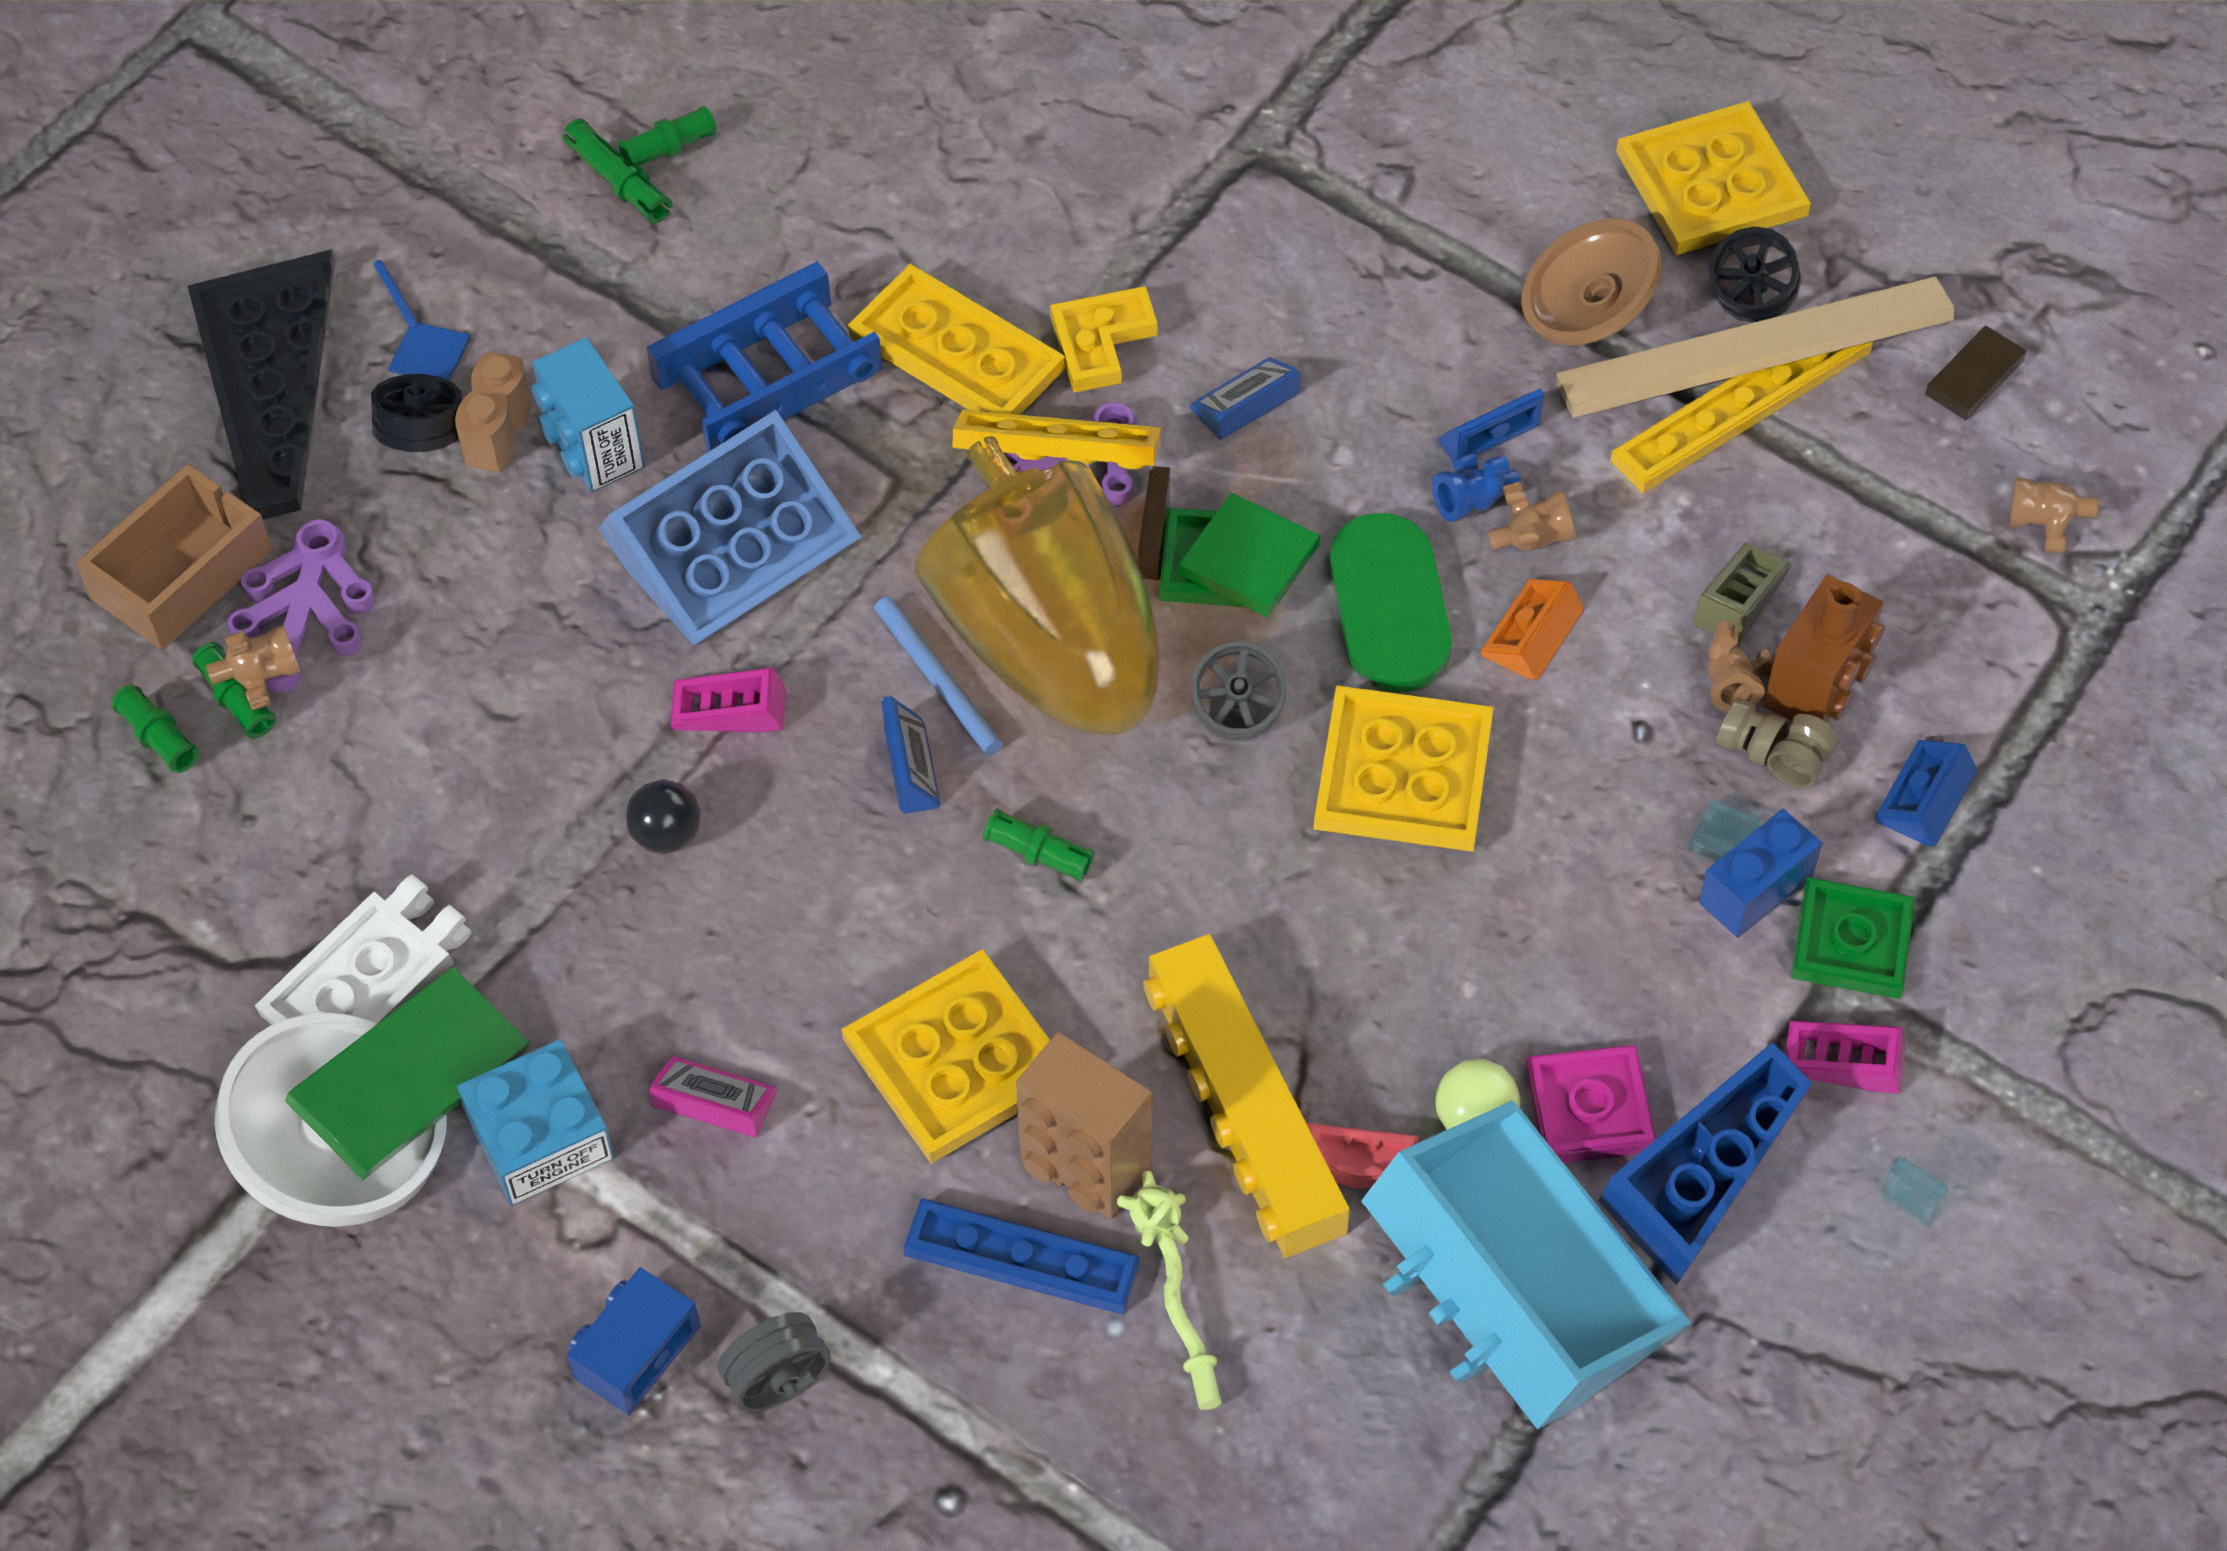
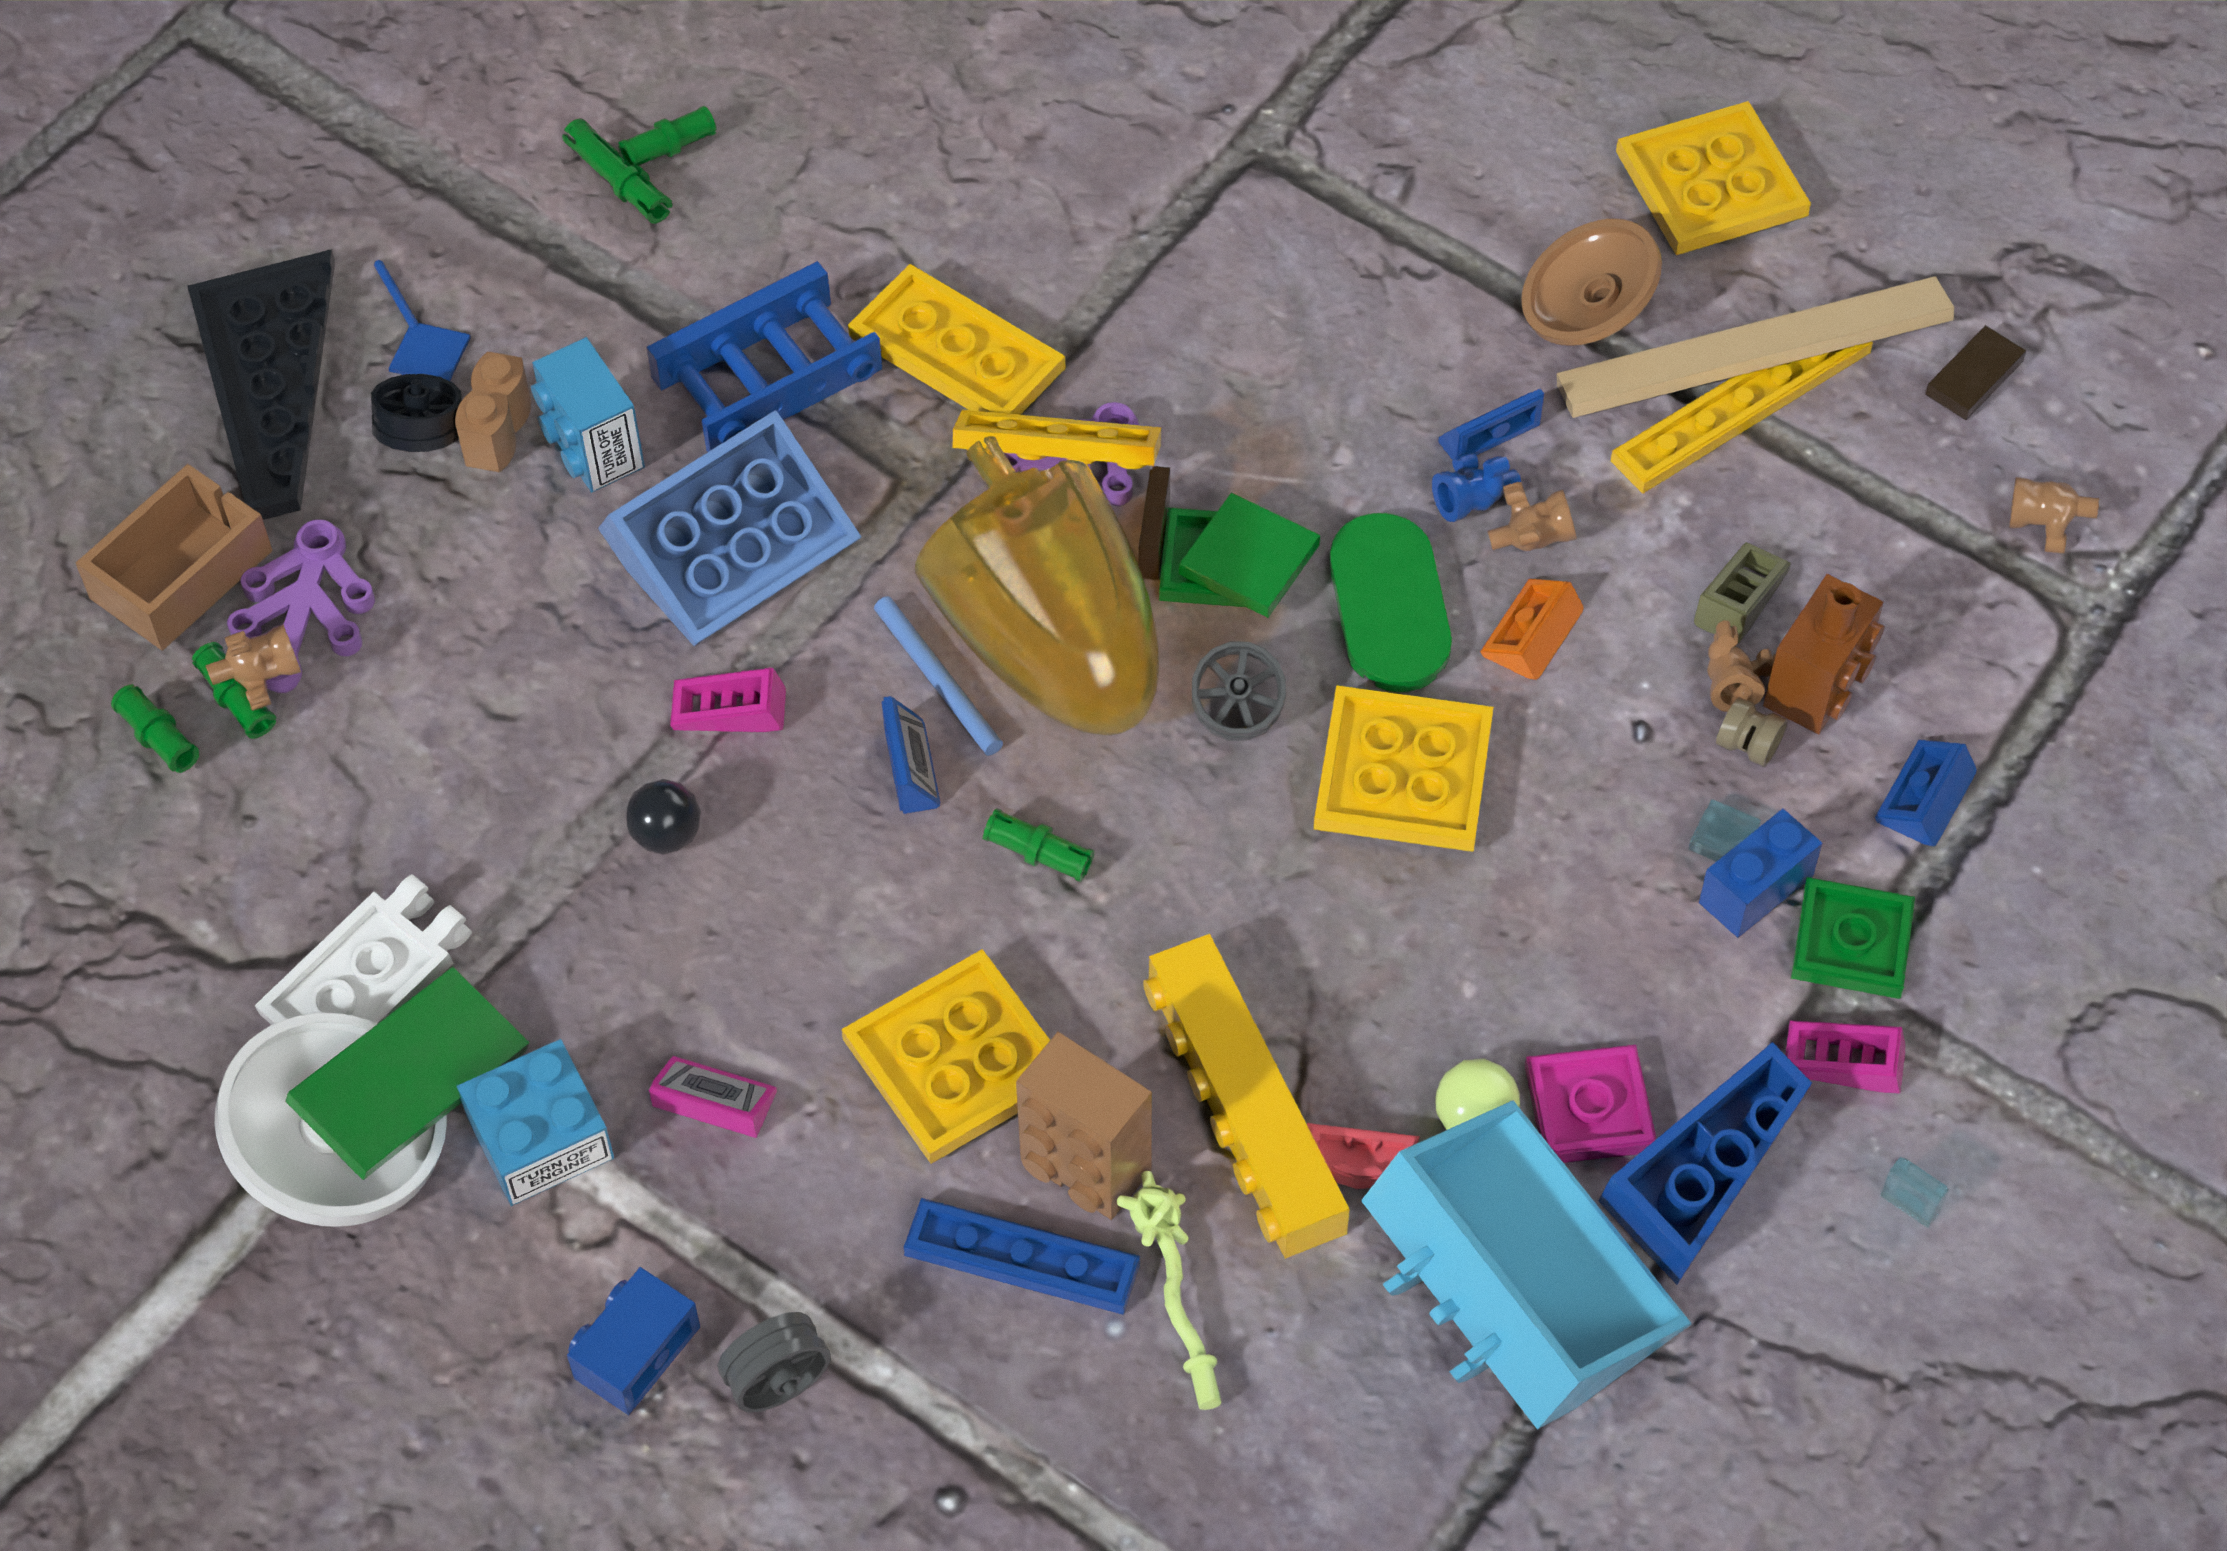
yellow plate [1050,286,1158,393] -> none
blue slope [1190,357,1301,440] -> none
black wheel [1709,226,1802,323] -> none
dark tan wheel [1767,714,1839,789] -> none

